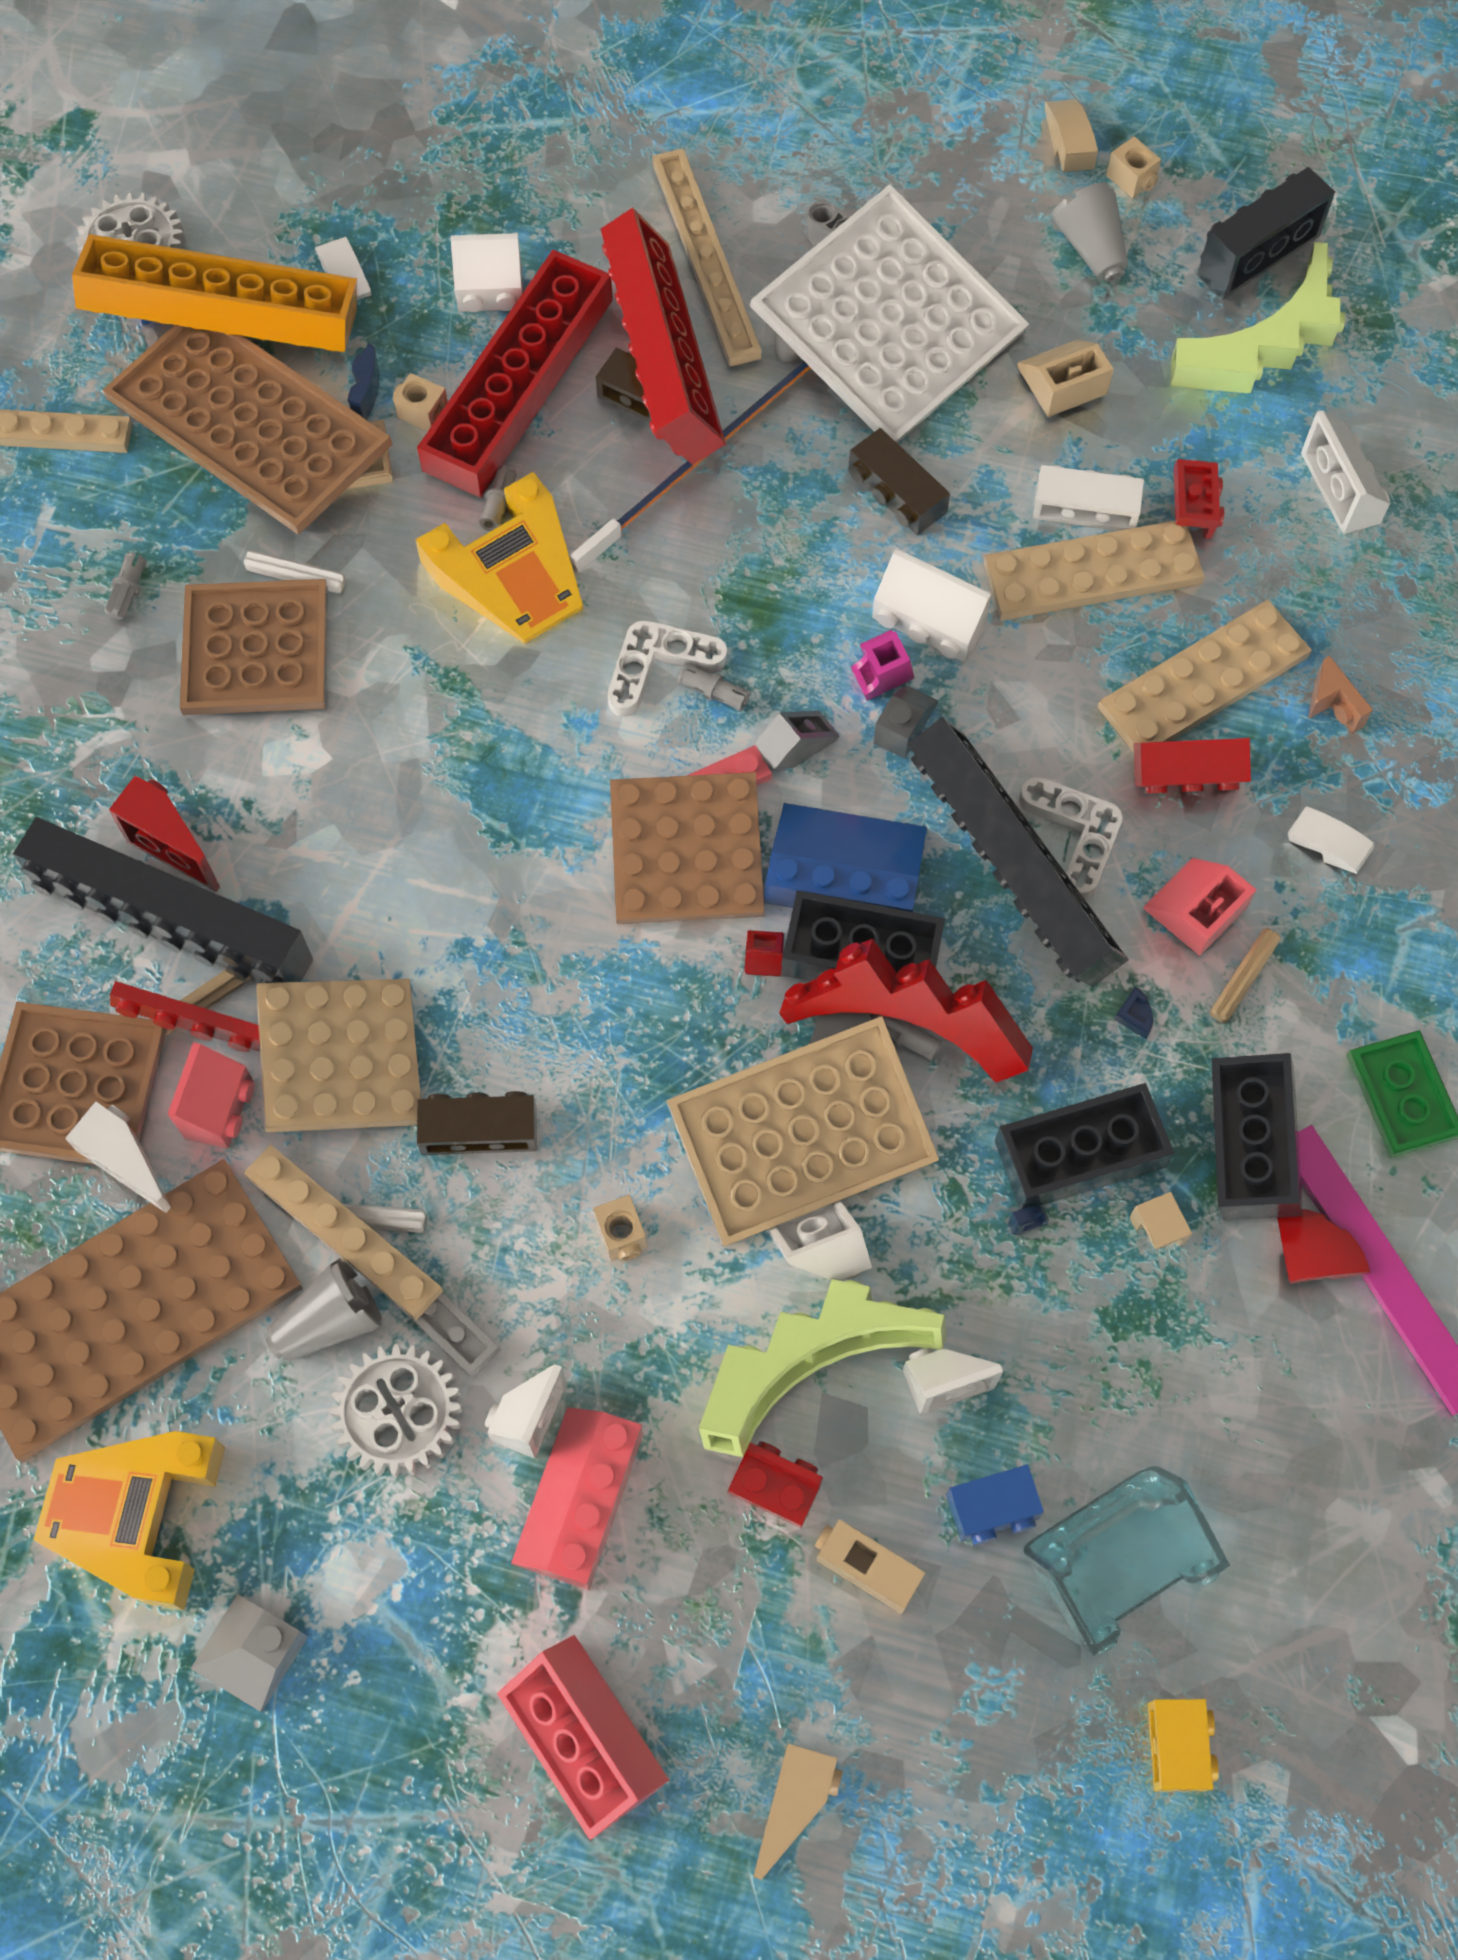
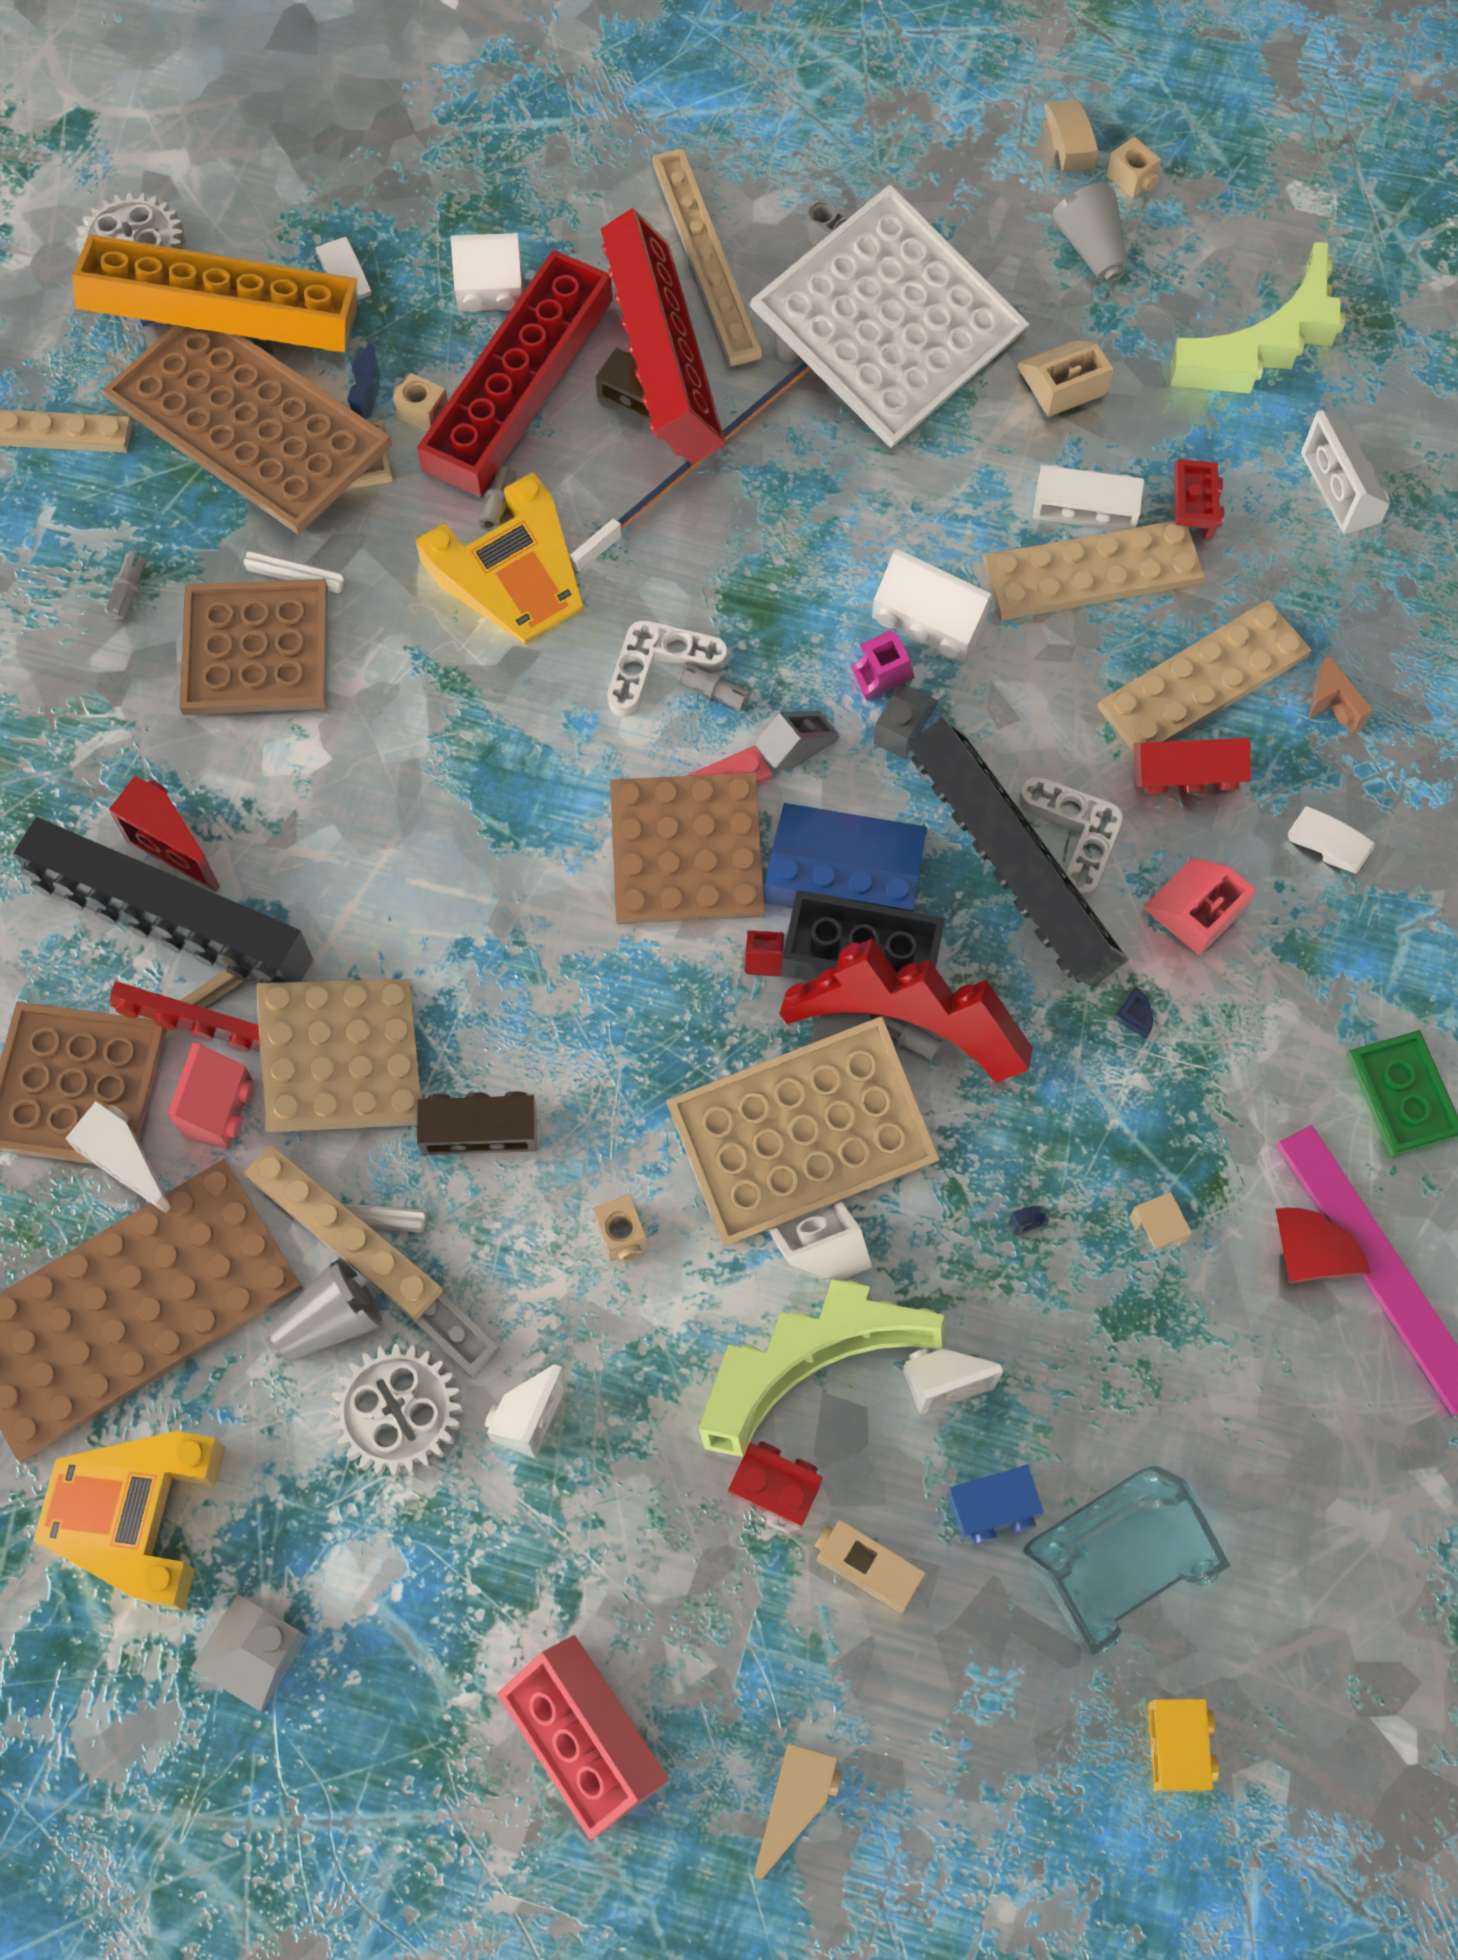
coral slope [511,1407,643,1591] -> none
dark brown brick [848,427,950,536] -> none
black brick [995,1083,1174,1209] -> none
black brick [1197,166,1336,300] -> none
tan axle [1210,928,1281,1023] -> none
black brick [1211,1053,1303,1220] -> none

